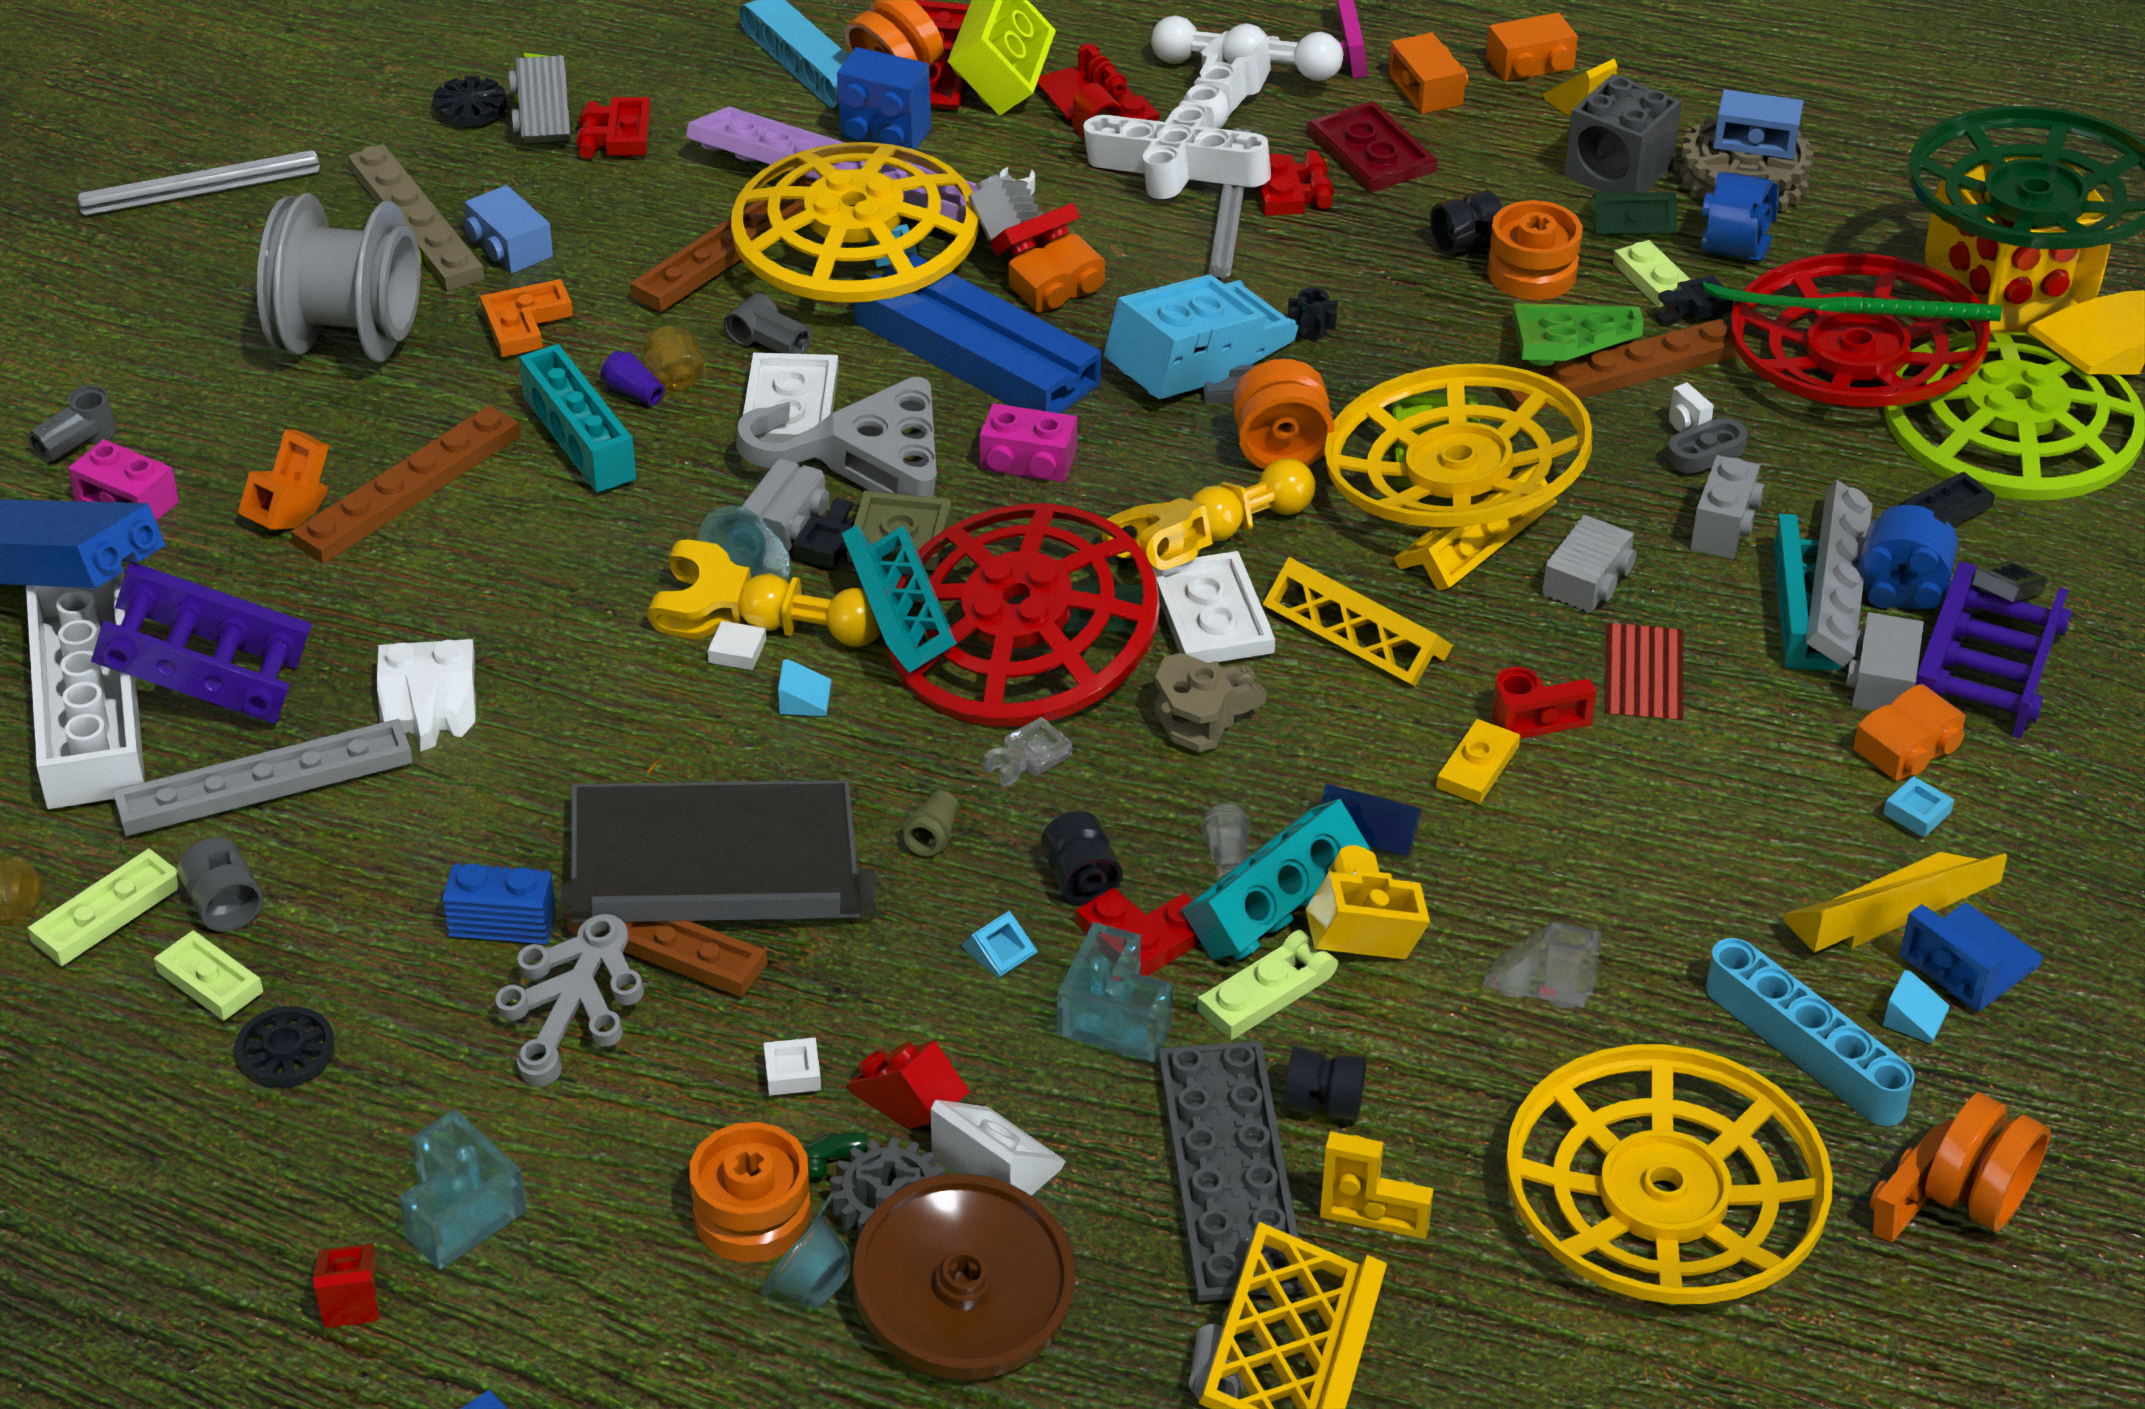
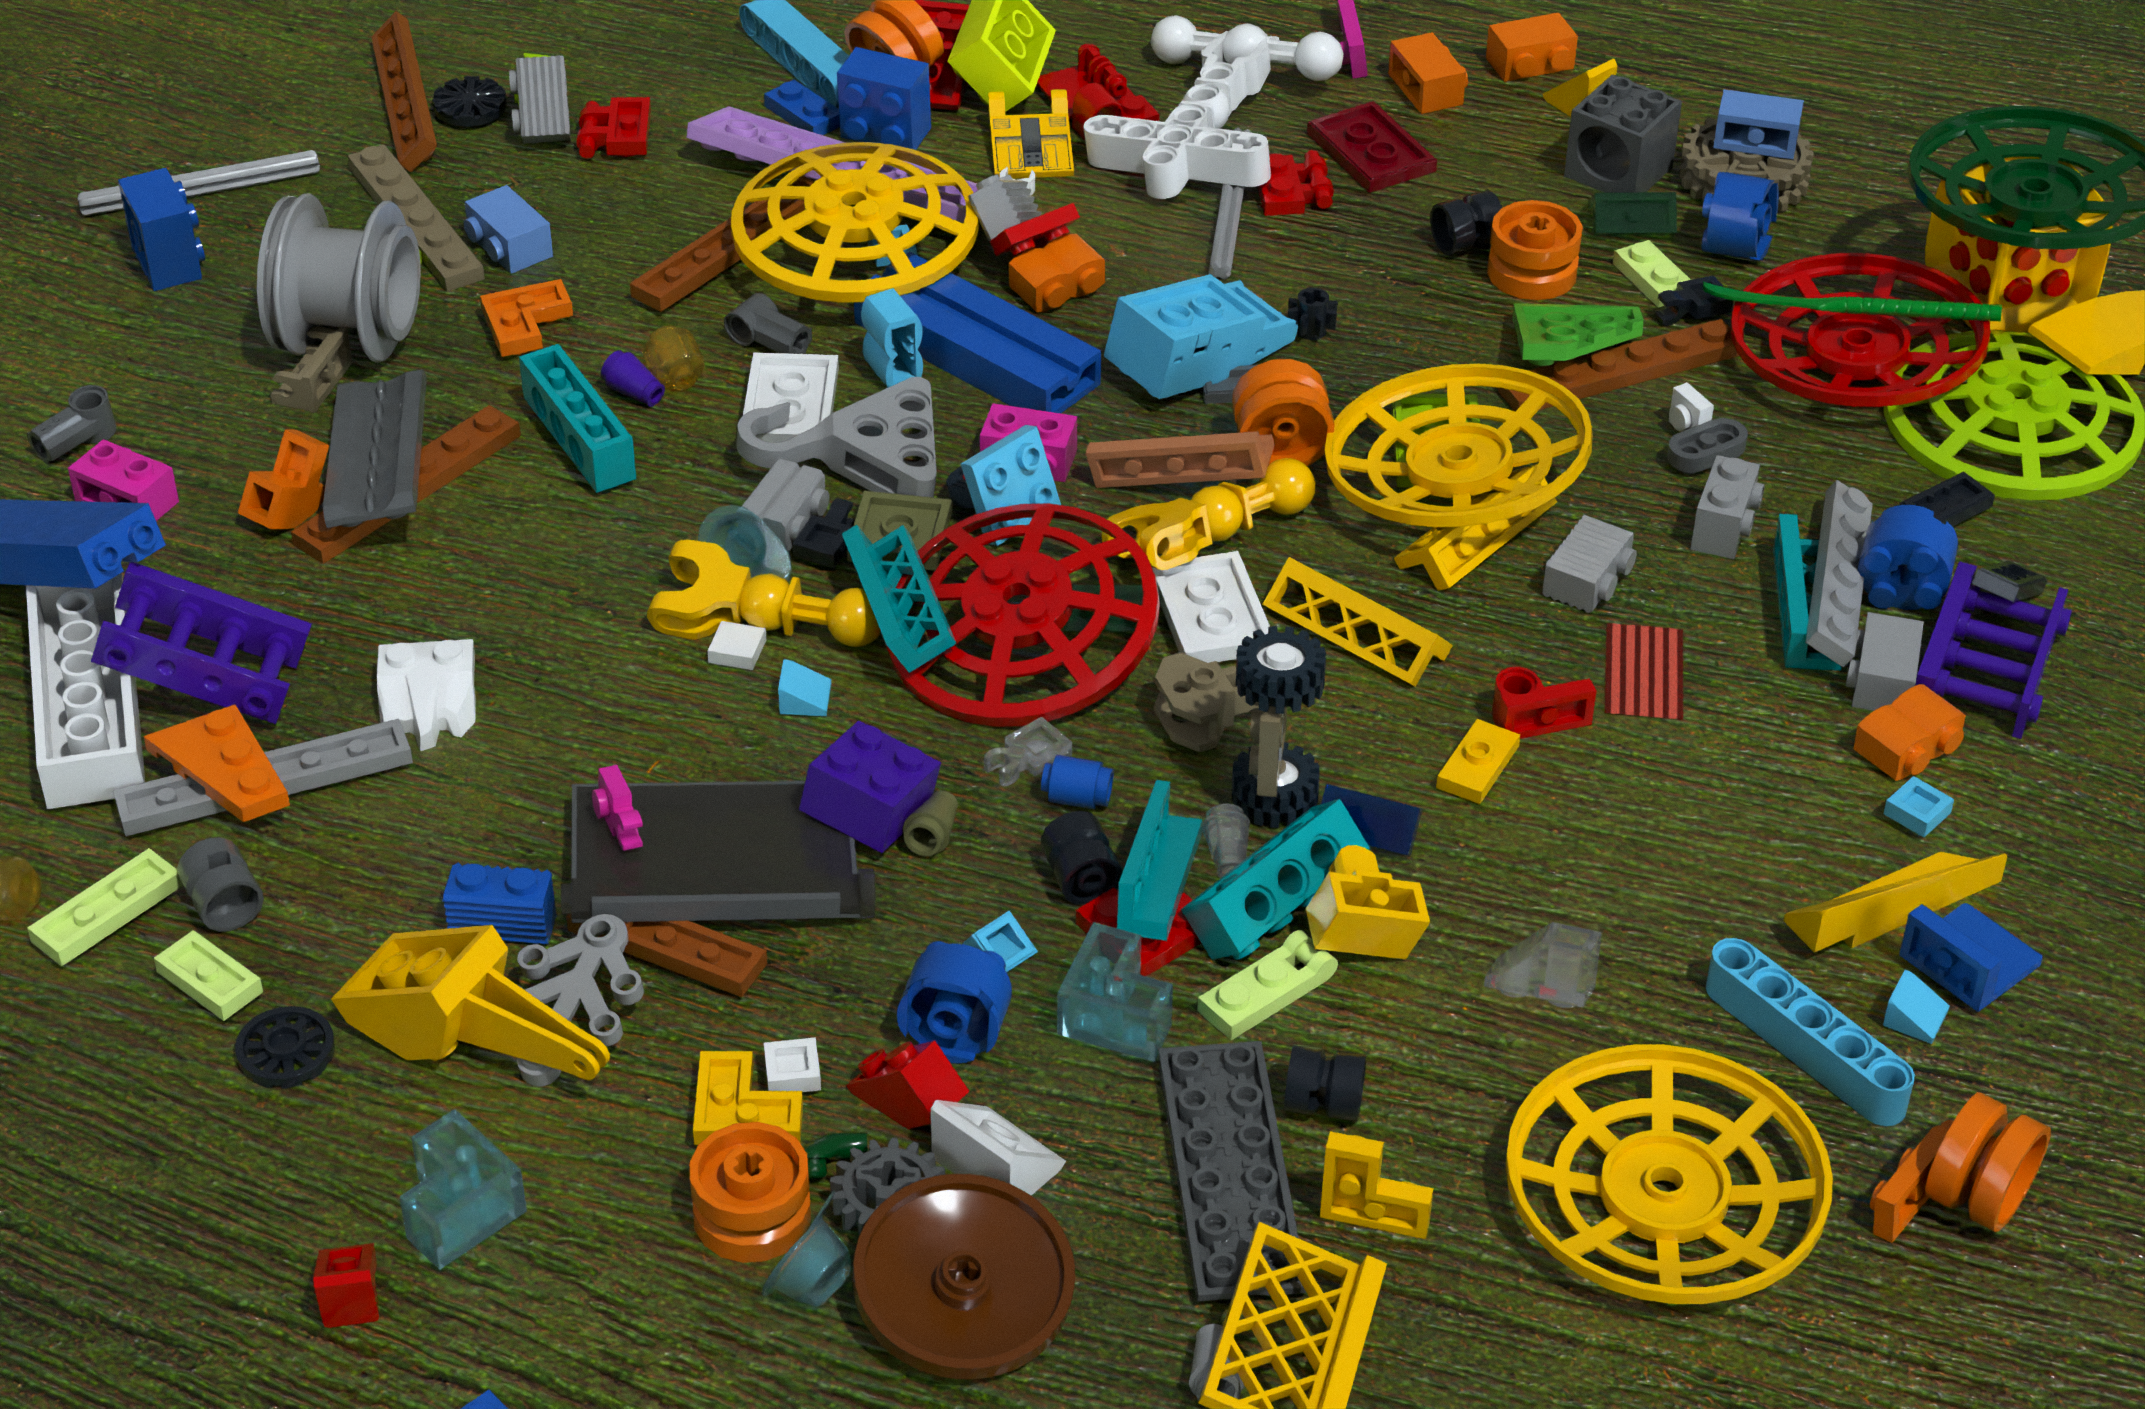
none -> blue brick [118,168,205,291]
none -> orange wing [143,704,290,822]
none -> dark tan hinge [271,326,353,413]
none -> dark grey plate [323,369,427,528]
none -> yellow slope [331,925,610,1080]
none -> dark orange plate [371,11,437,172]
none -> dark pink plate [592,765,643,851]
none -> yellow plate [693,1051,803,1145]
none -> blue plate [764,79,840,135]
none -> dark purple brick [799,720,941,853]
none -> medium azure brick [861,288,923,388]
none -> blue brick [897,941,1012,1064]
none -> medium azure plate [946,425,1061,546]
none -> yellow flag [988,89,1074,179]
none -> blue brick [1041,755,1114,809]
none -> nougat fence [1085,431,1275,488]
none -> teal fence [1117,780,1202,941]
none -> black plate [1232,626,1326,828]

